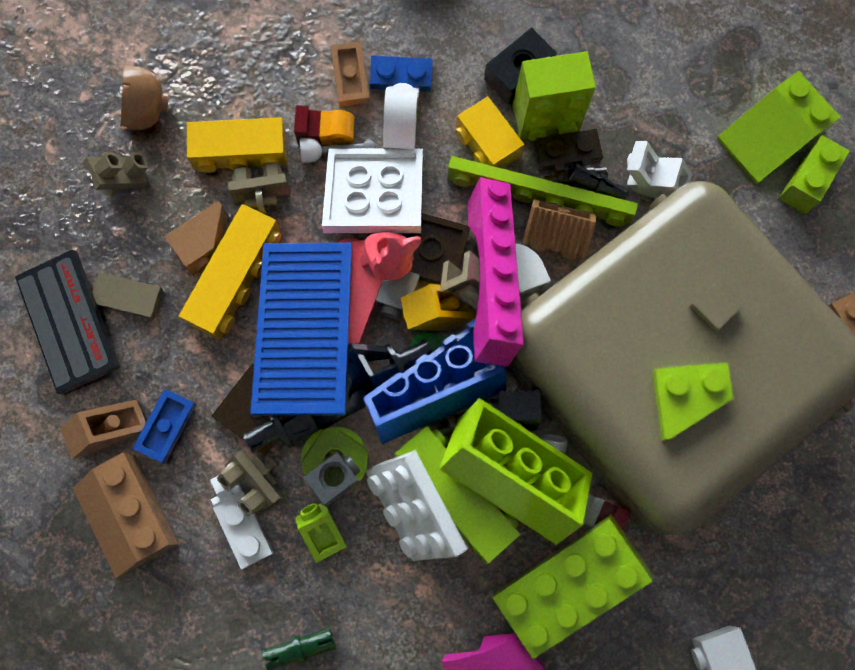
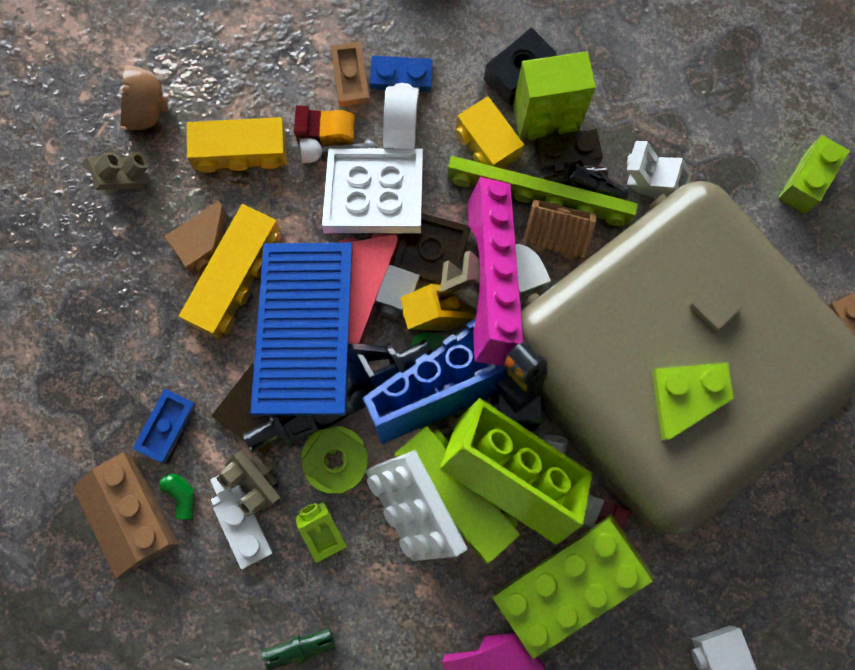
tile [15,249,121,395] -> none
medium nougat slope [60,399,146,459] -> none
dark tan tile [92,272,163,320] -> none
dark tan hips [228,162,291,215] -> none
dark grey brick [304,452,360,507] -> none
coral hair [360,232,421,281] -> none
lime slope [716,70,841,185] -> none
none -> green arm [159,473,195,520]
none -> black leg [497,342,548,411]

